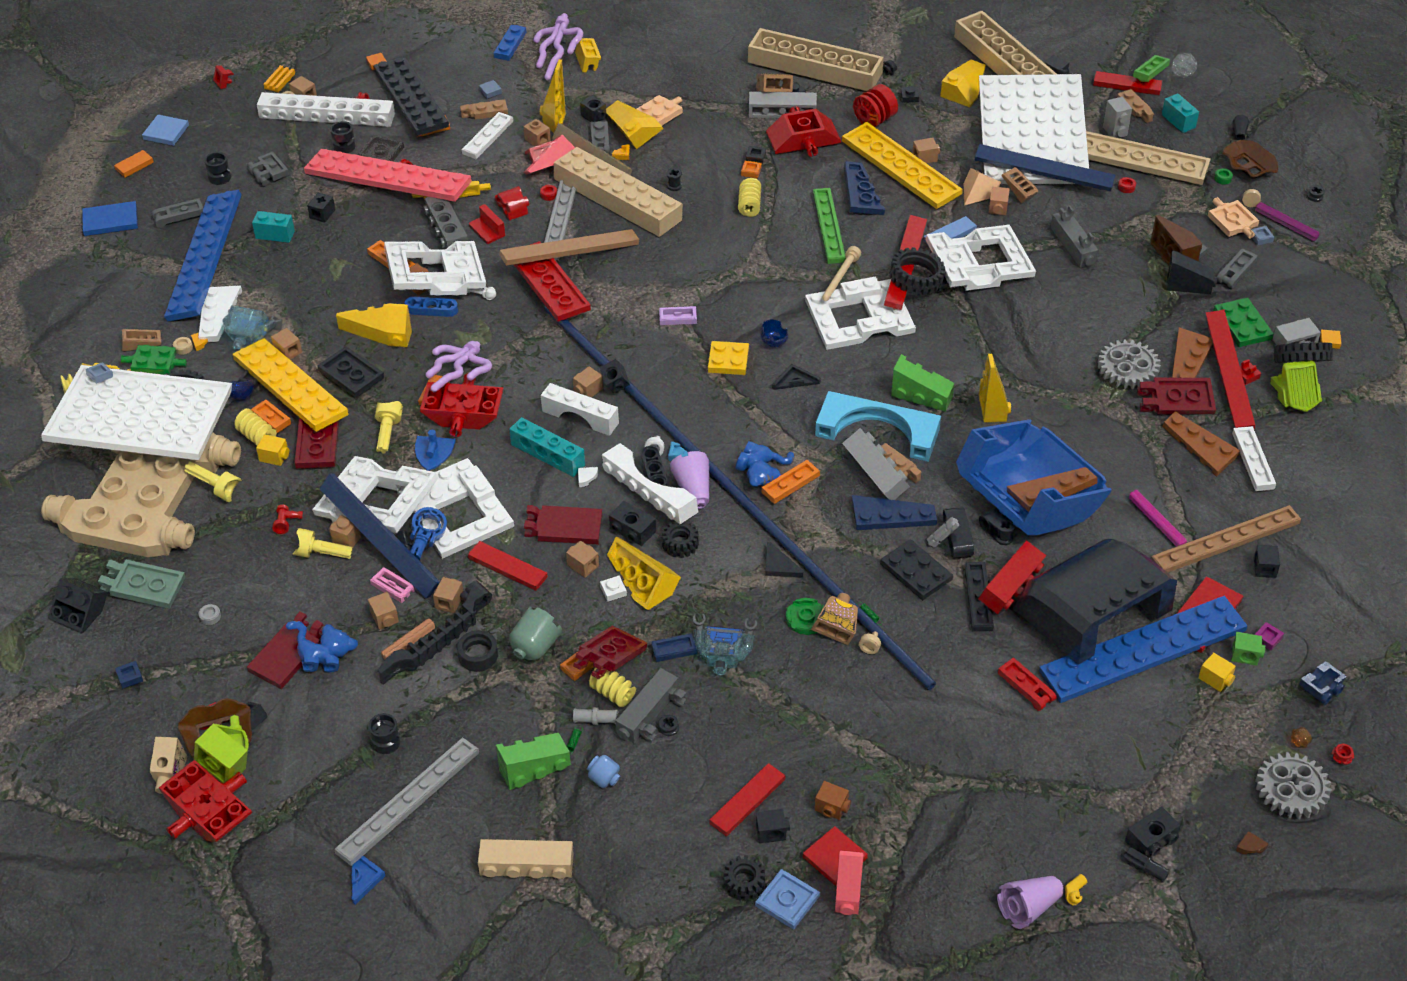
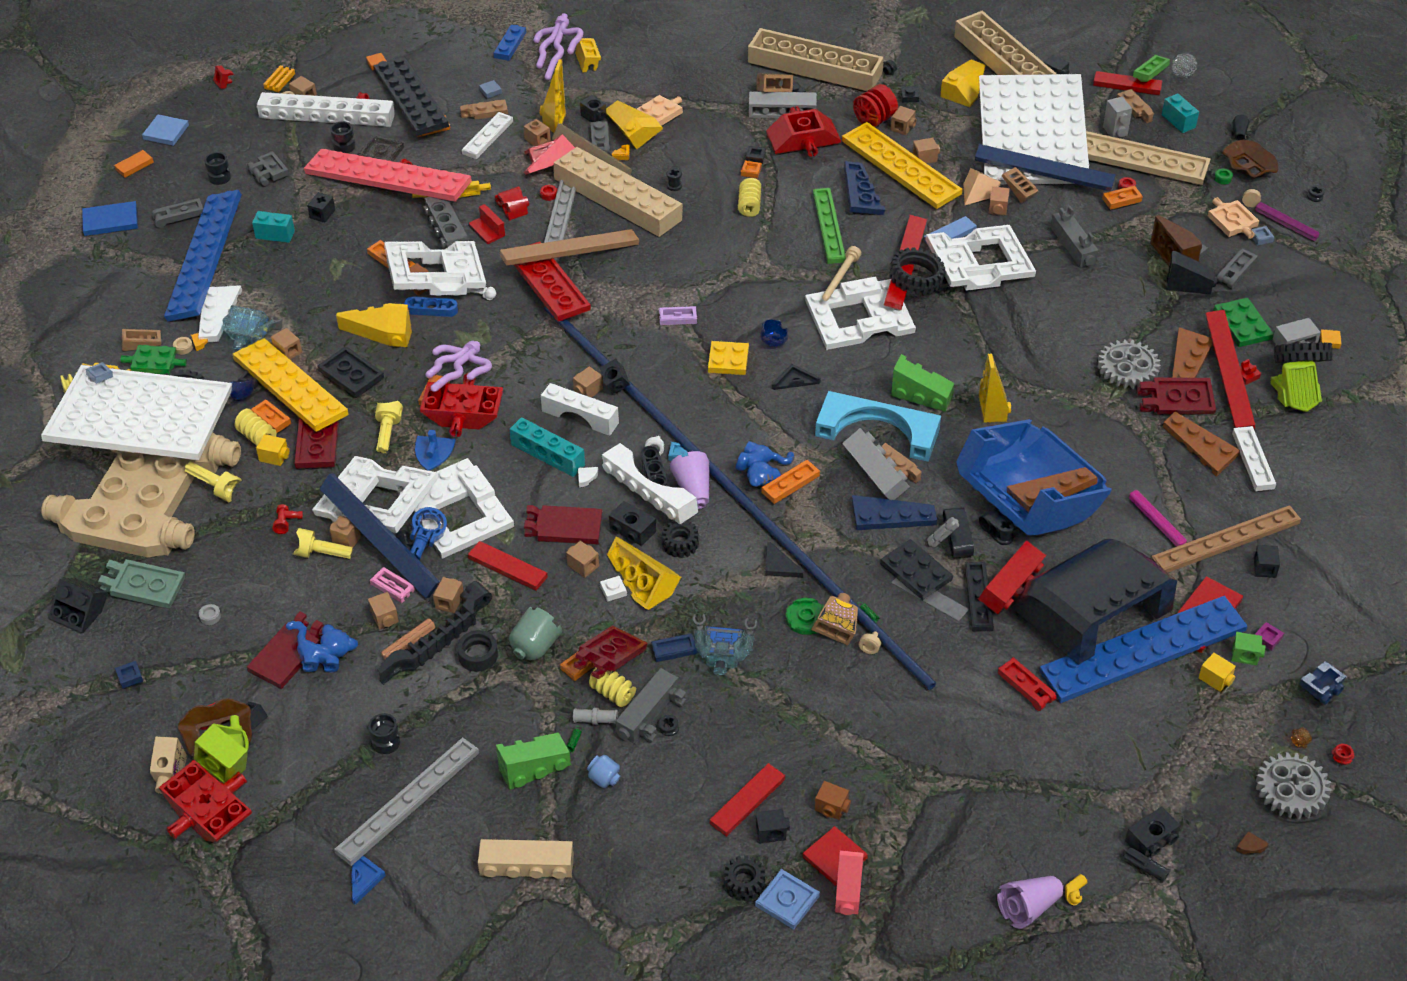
none -> medium nougat brick [891,106,917,135]
none -> flat silver sticker [891,578,969,621]
none -> orange plate [1102,186,1143,210]

